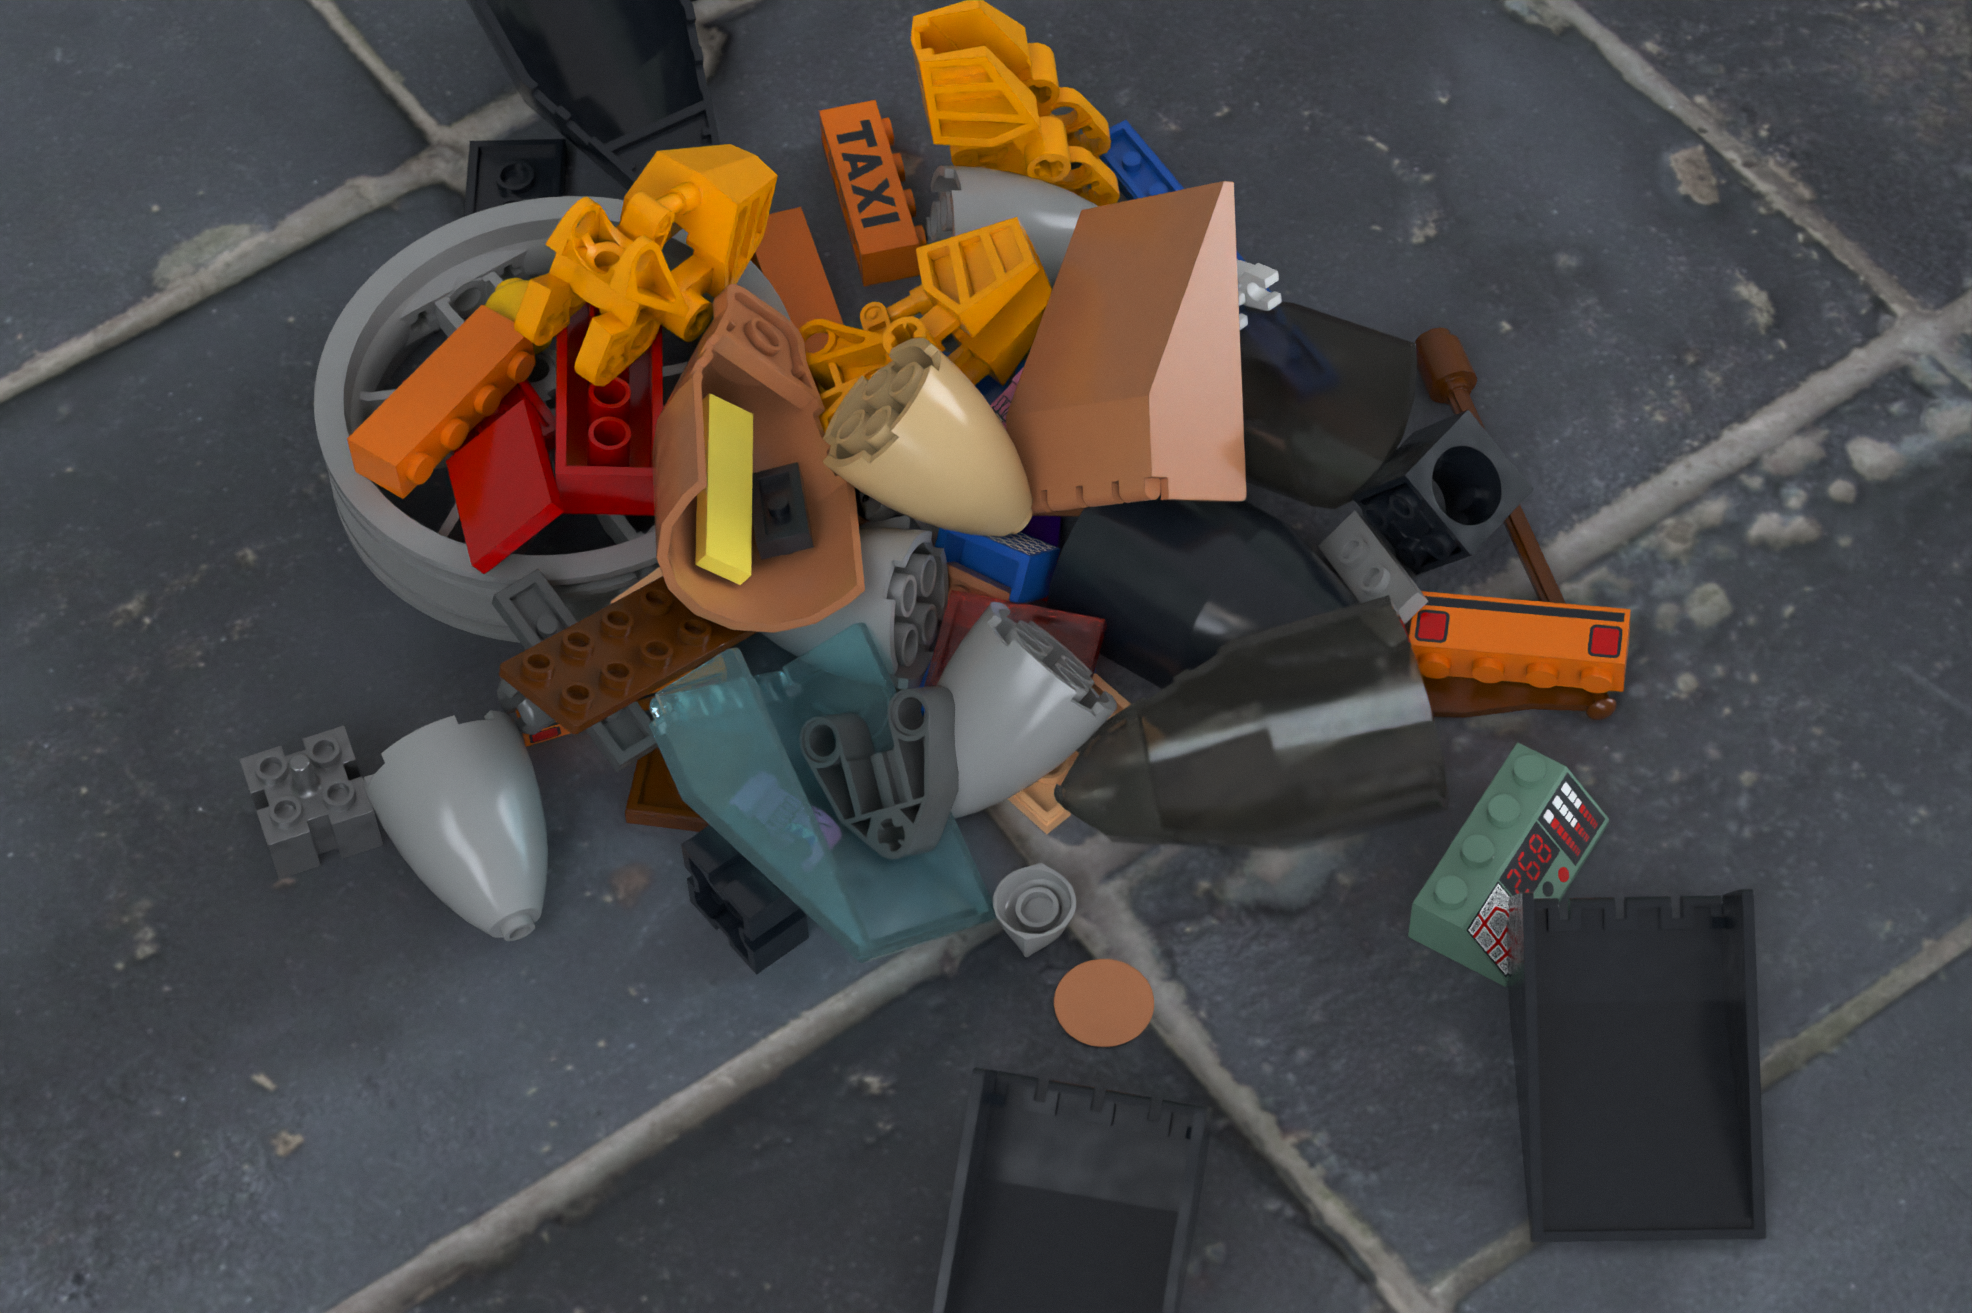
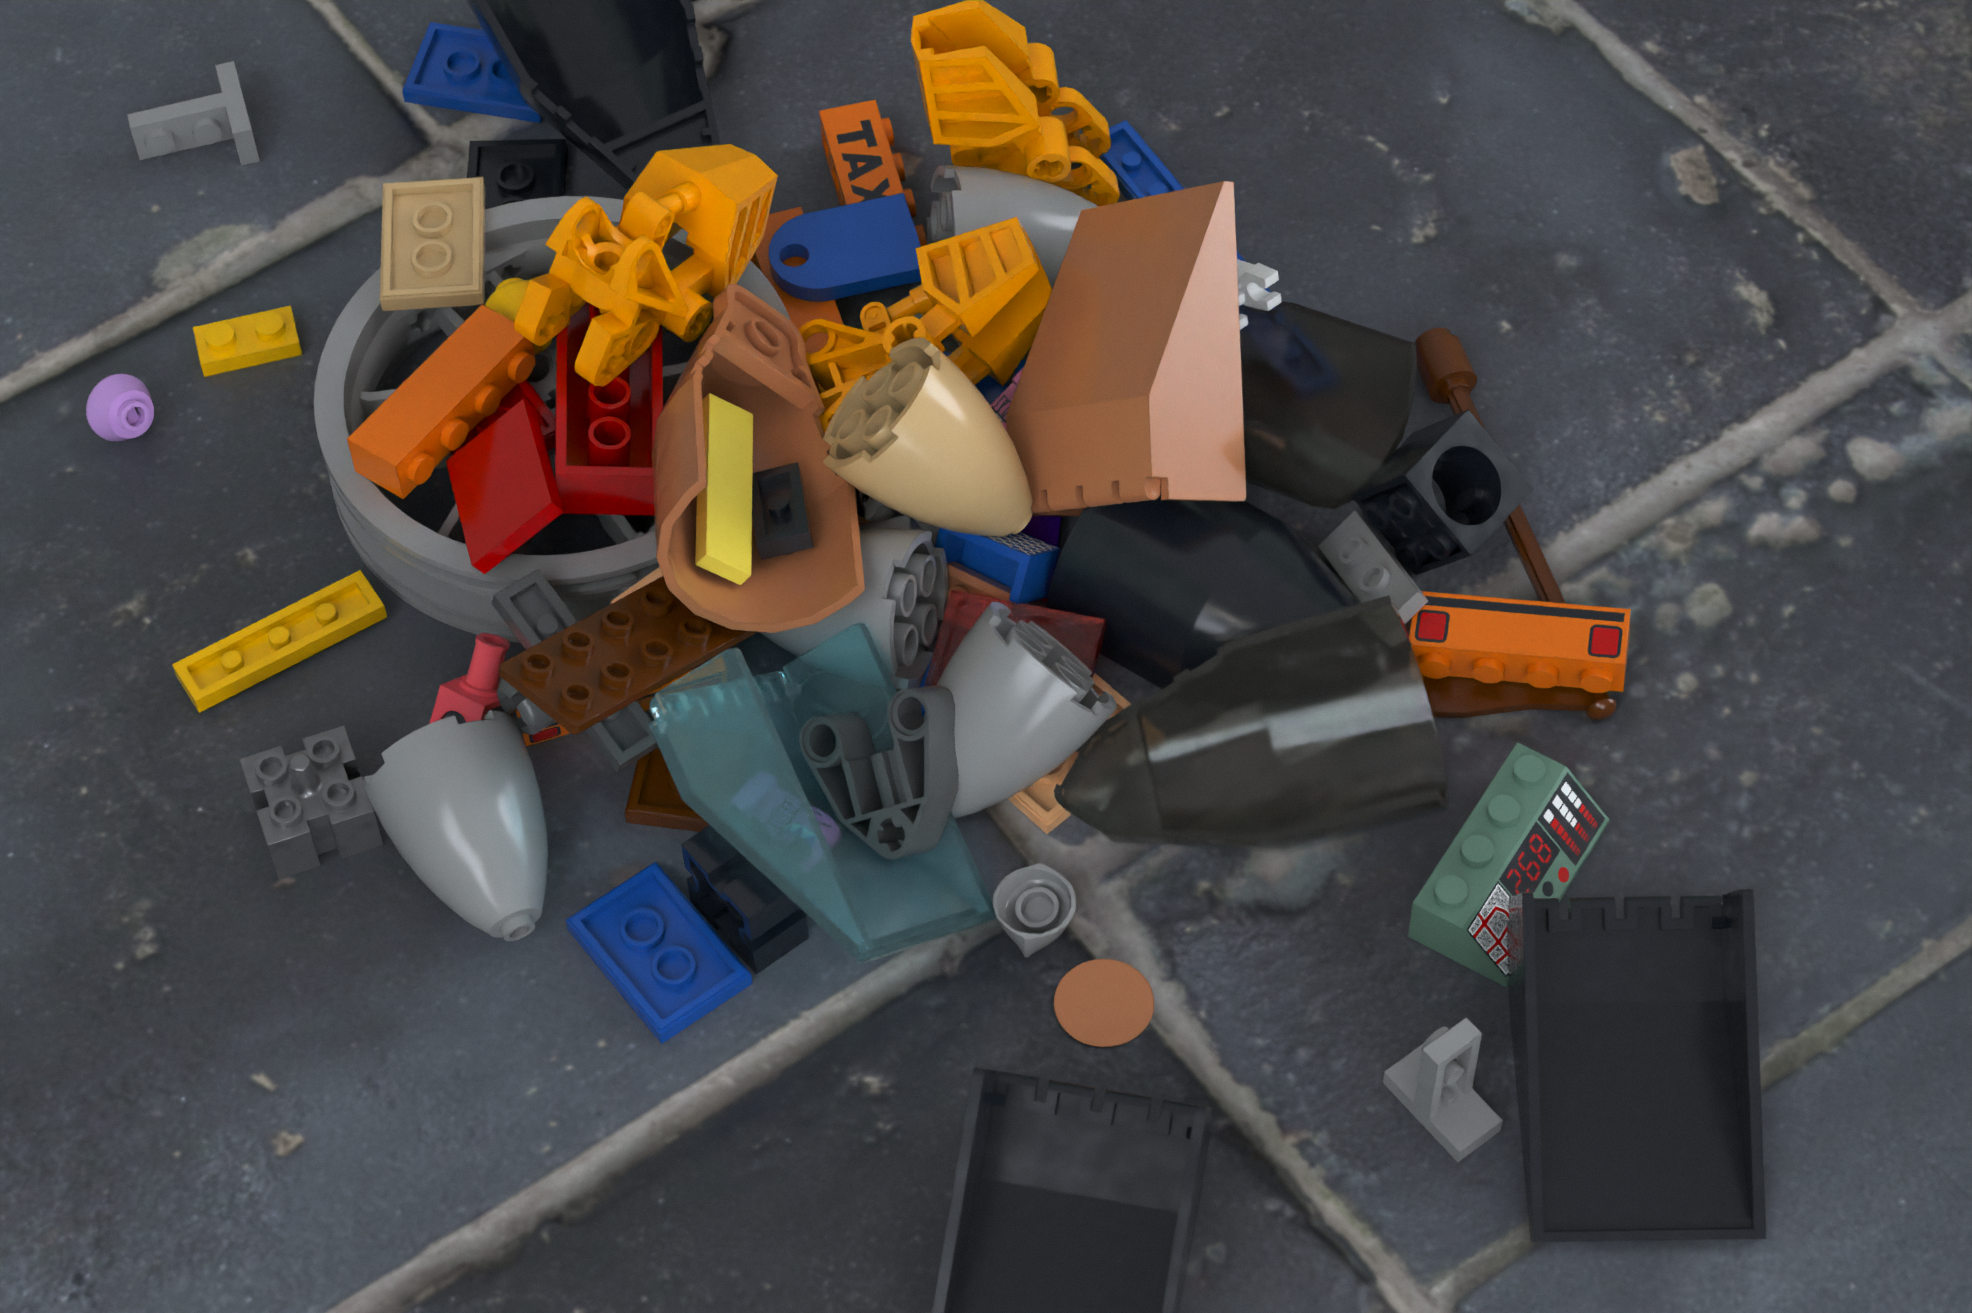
none -> lavender cone [86,374,154,442]
none -> light grey bracket [127,61,260,166]
none -> yellow plate [172,570,387,713]
none -> yellow plate [193,305,302,377]
none -> tan tile [380,177,485,311]
none -> blue tile [402,22,543,123]
none -> coral bracket [429,633,510,724]
none -> blue tile [565,861,753,1044]
none -> blue tile [769,193,921,302]
none -> light grey bracket [1383,1017,1503,1162]

